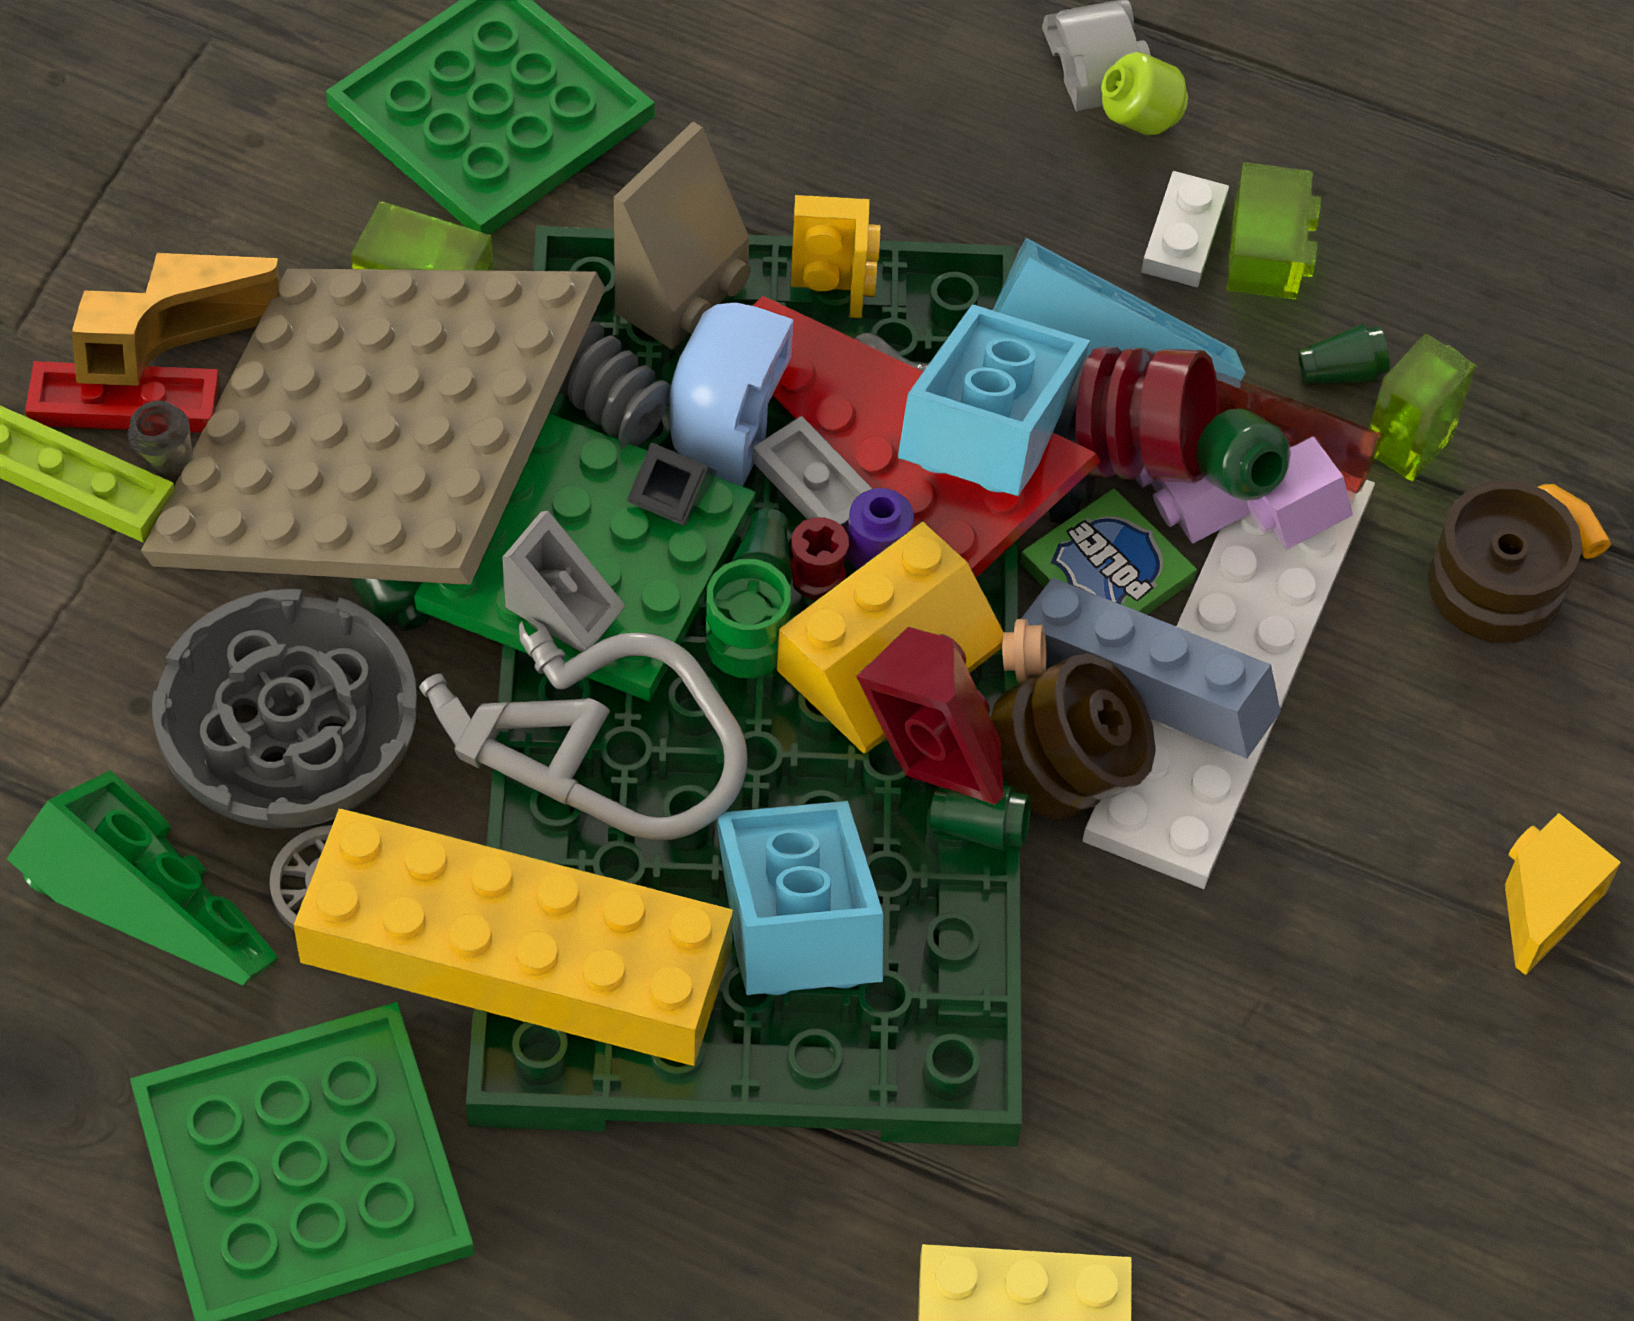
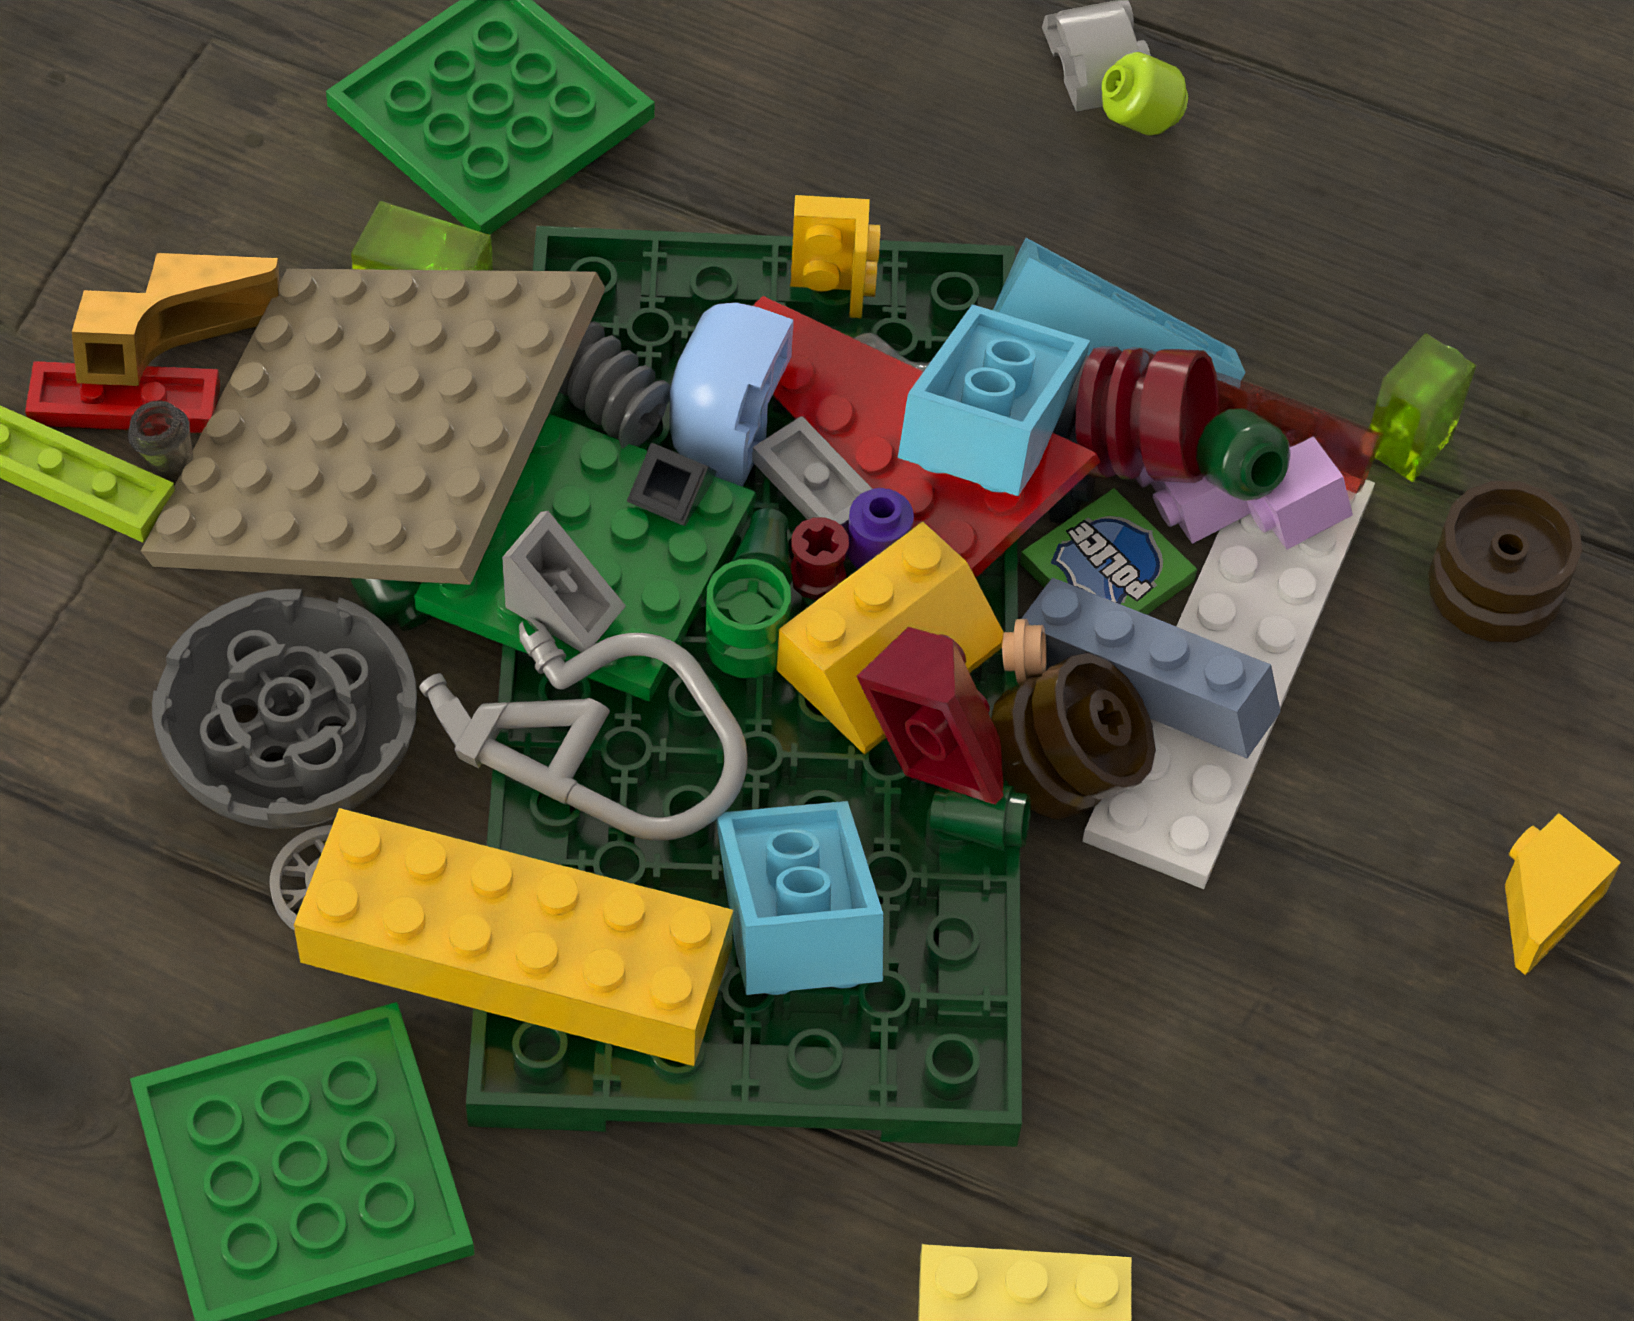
green wedge [7,770,279,986] -> none
dark tan slope [614,121,751,350] -> none
white plate [1141,171,1229,288] -> none
clear neon green brick [1226,162,1321,299] -> none
dark green cone [1298,323,1390,385] -> none
light orange arm [1537,484,1611,559] -> none

